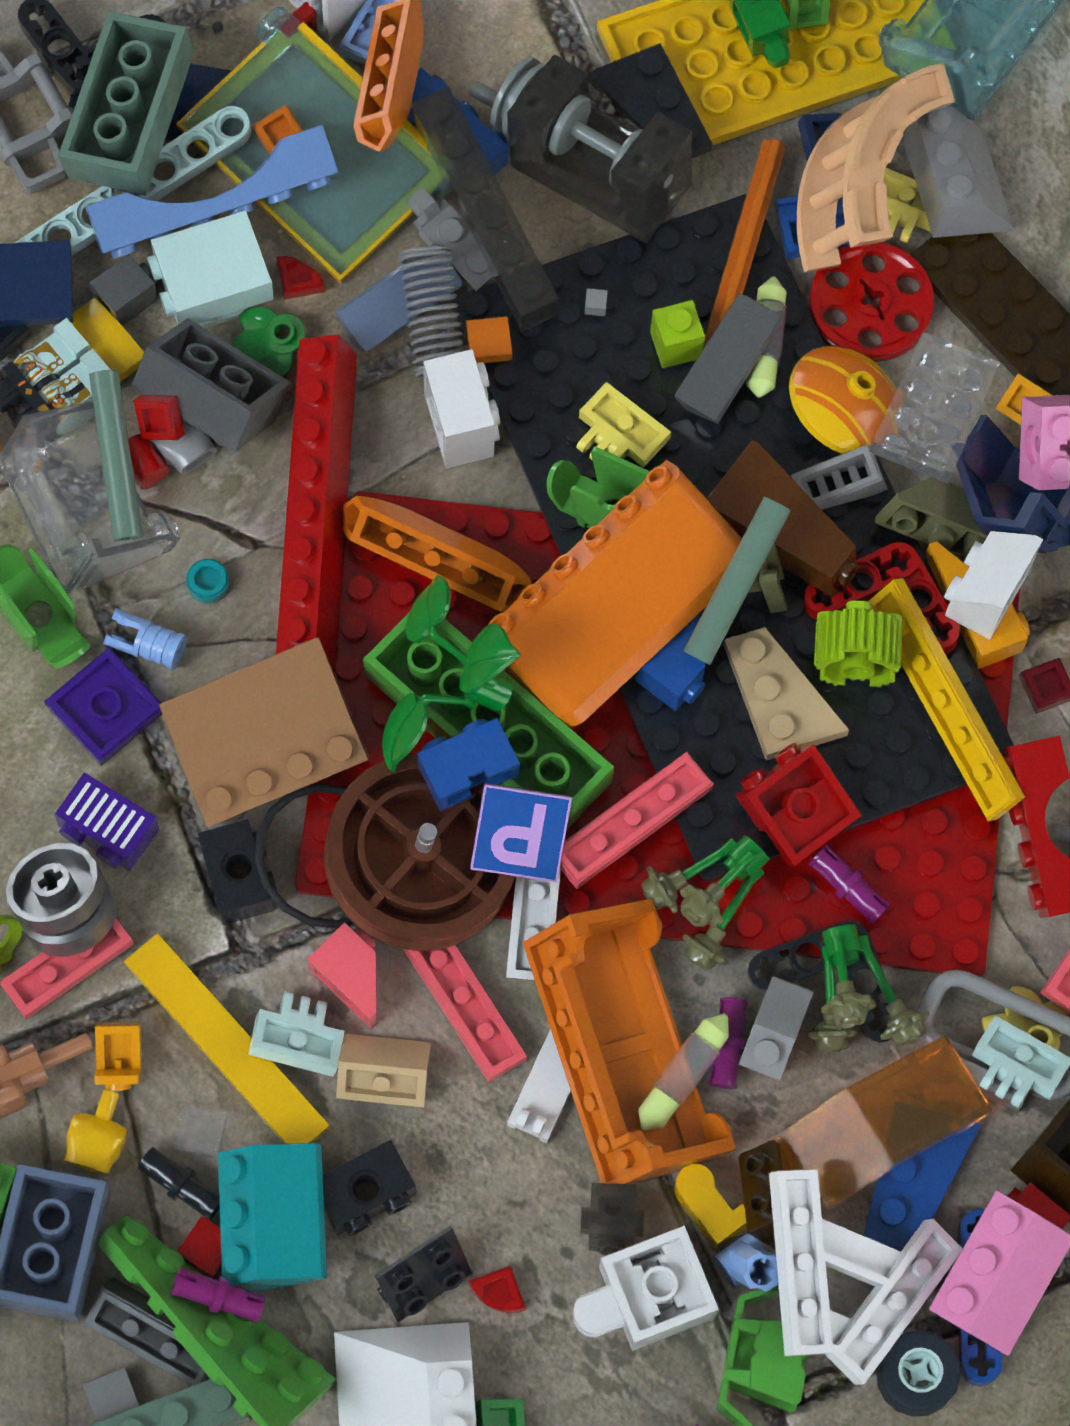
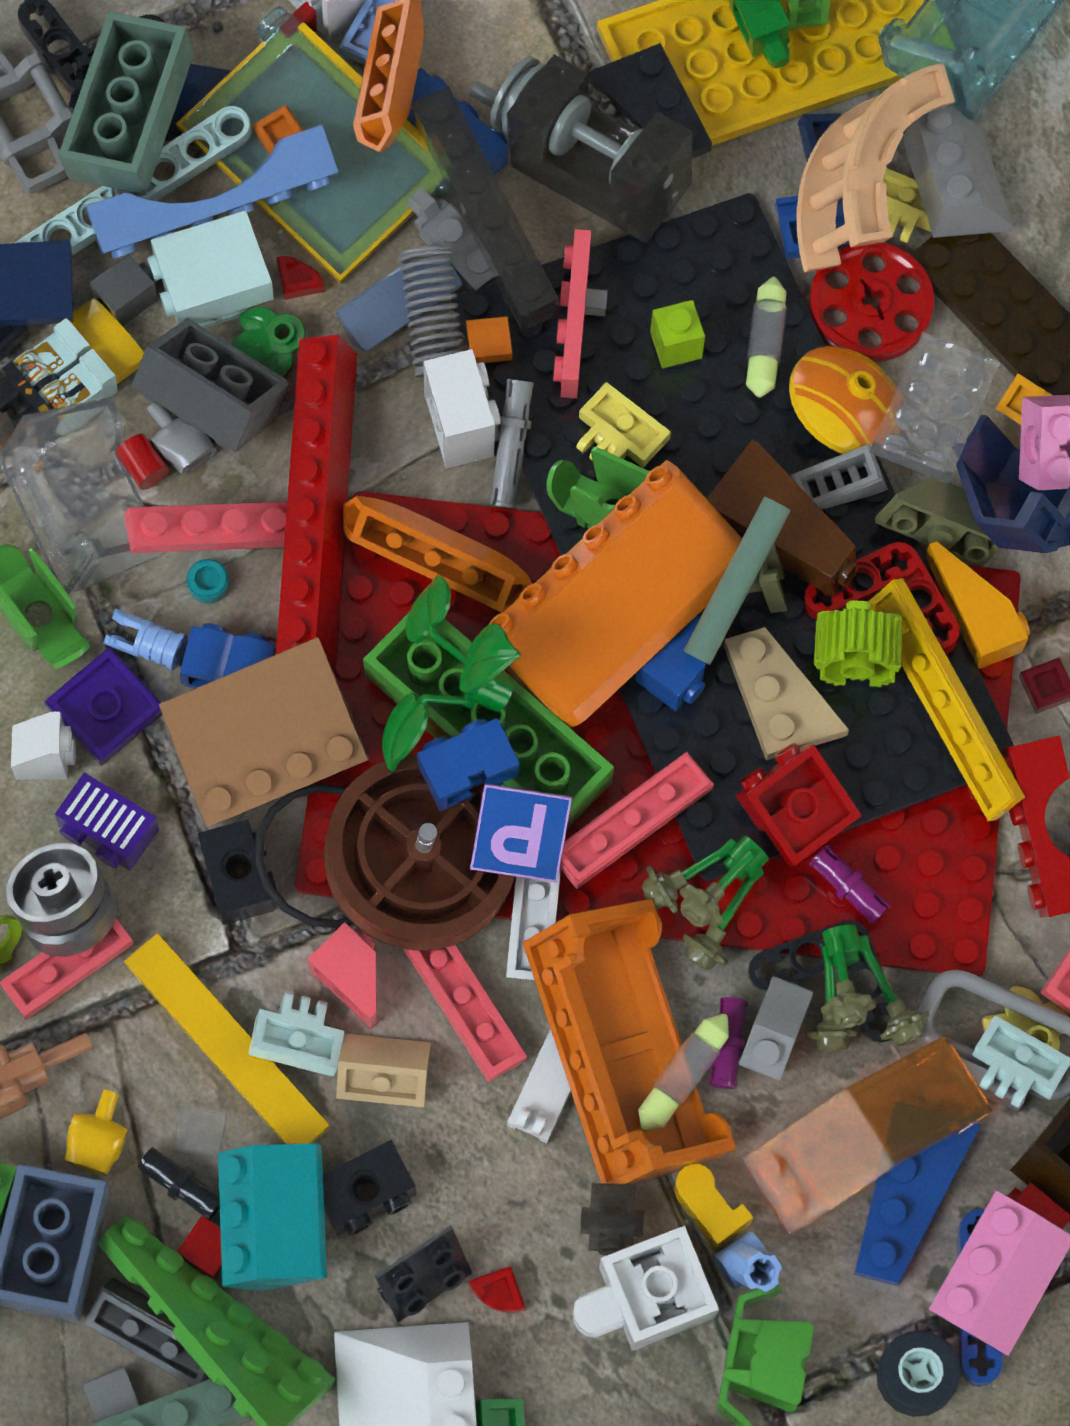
sand green piece [89,370,143,542] -> none
light orange bracket [94,1022,142,1091] -> none
red tile [133,395,185,440] -> none
magenta pin [170,1267,266,1323] -> none
dark grey slope [675,294,784,424] -> none
orange axle [703,139,785,349] -> none
dark brown bracket [739,1140,783,1250] -> none
white plate [769,1170,963,1385] -> none
white slope [944,531,1043,640] -> none
none -> white slope [11,712,76,780]
none -> coral plate [124,502,287,553]
none -> blue brick [180,623,276,689]
none -> light grey pin [490,379,534,508]
none -> coral plate [553,229,591,399]

